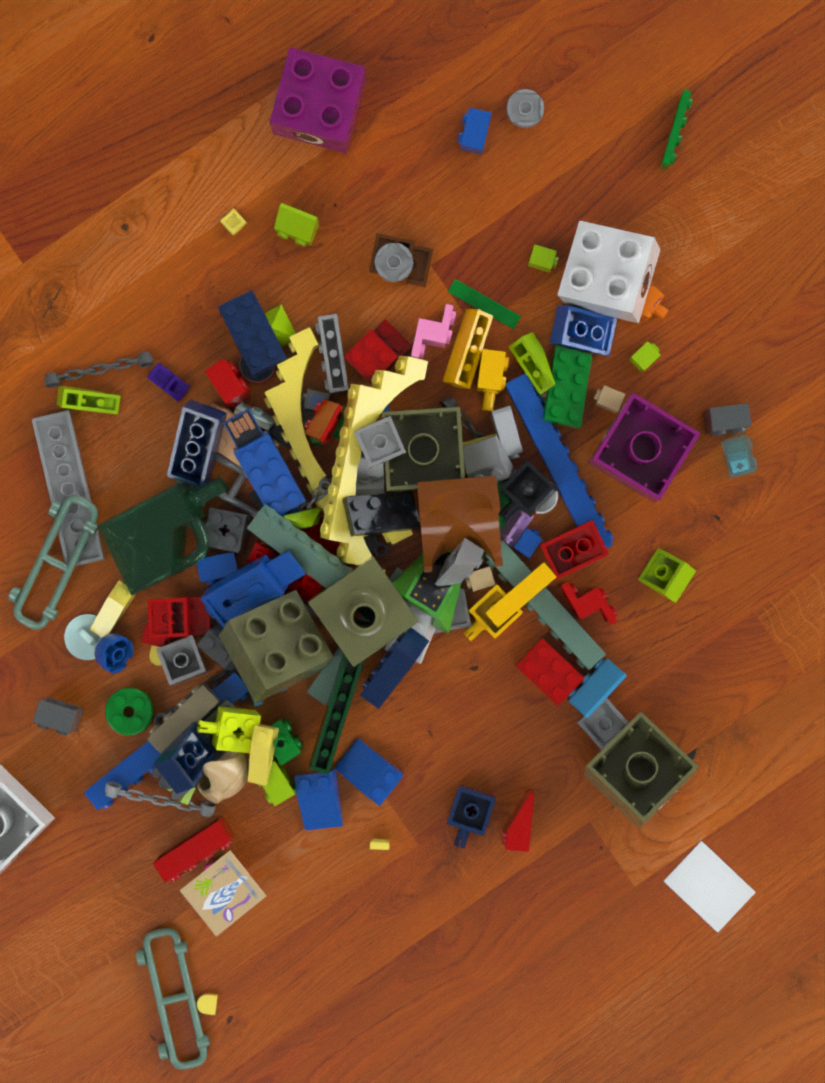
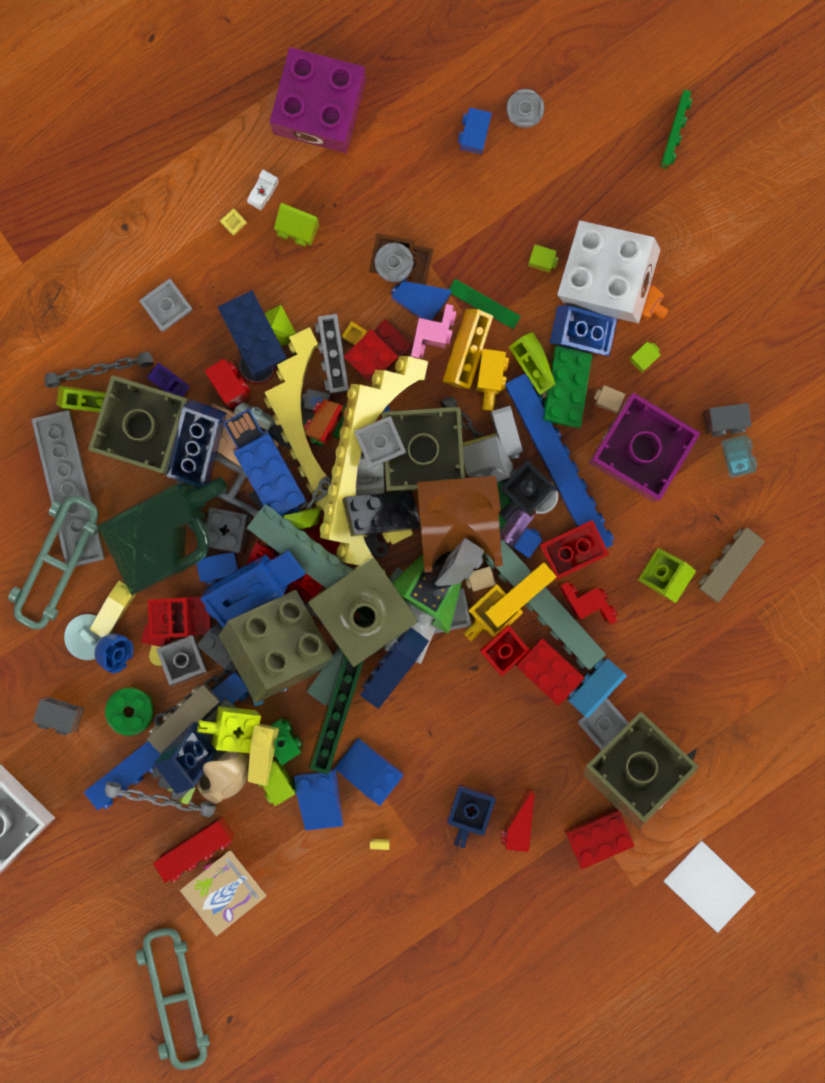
light yellow tile [197,993,218,1015] -> none
none -> olive brick [88,375,189,475]
none -> light grey plate [139,279,193,332]
none -> white leg [247,169,279,210]
none -> yellow tile [341,321,367,346]
none -> blue slope [391,281,452,321]
none -> red slope [479,624,530,676]
none -> red brick [564,808,635,869]
none -> dark tan brick [697,527,765,602]

